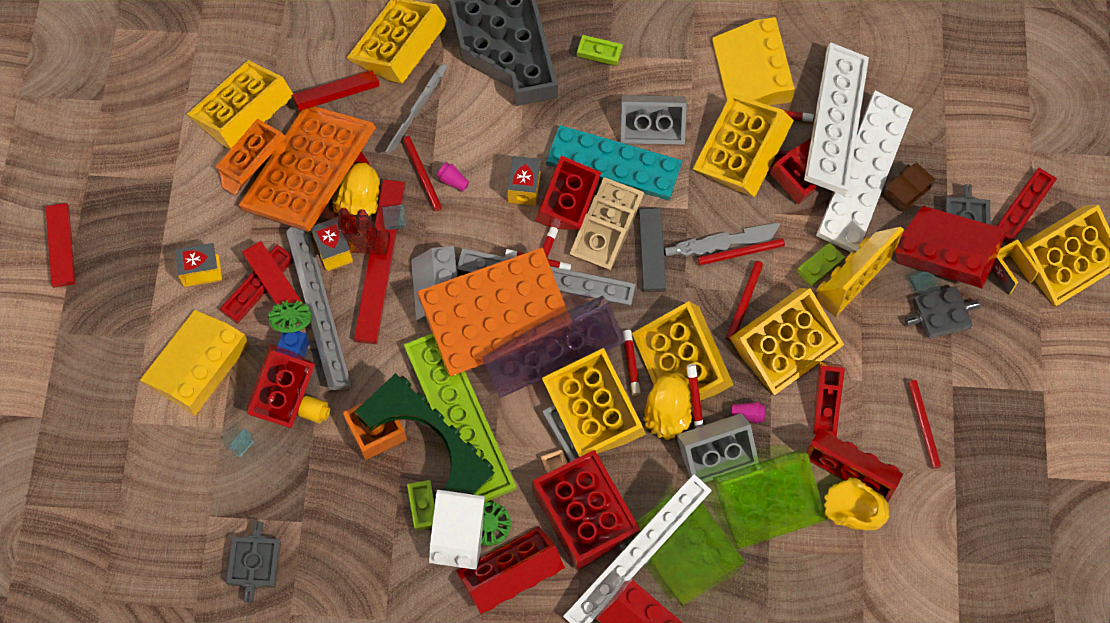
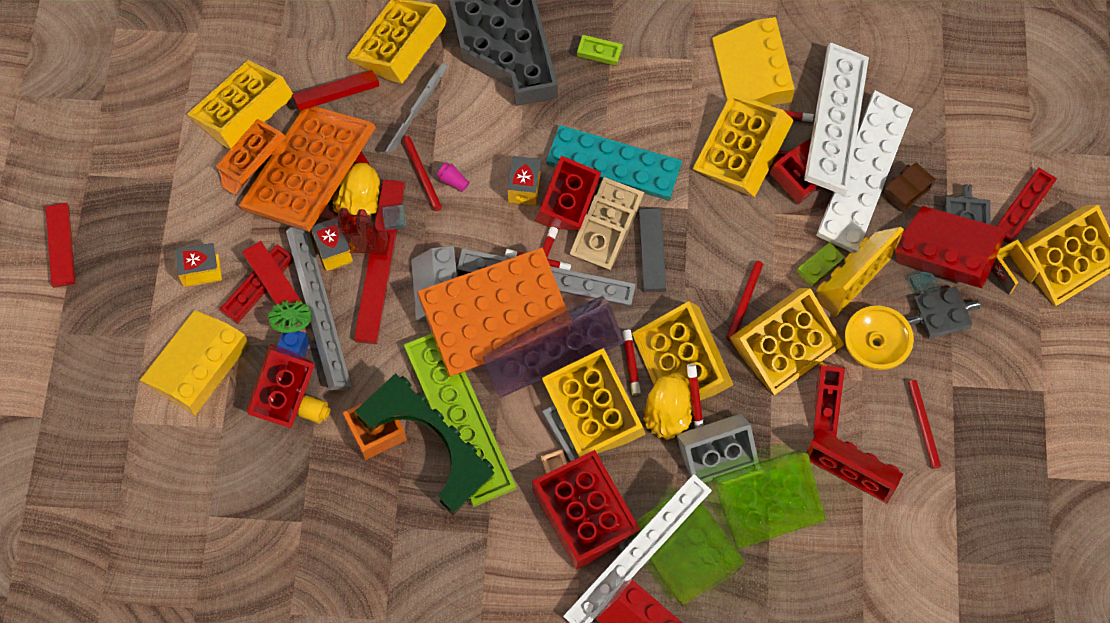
dark grey plate [226,521,281,603] -> none
clear light blue tile [229,429,254,458] -> none
lime plate [407,480,435,531] -> none
white slope [429,490,485,570] -> none
red slope [456,526,565,614] -> none
bright green wheel [481,502,511,546] -> none
light grey slope [621,95,687,144] -> none
light grey sword [664,223,780,257] -> none
red bar [698,238,785,266] -> none
dark pink cone [732,401,766,424] -> none
yellow piece [823,477,890,531] -> none
none -> yellow dish [845,305,914,370]

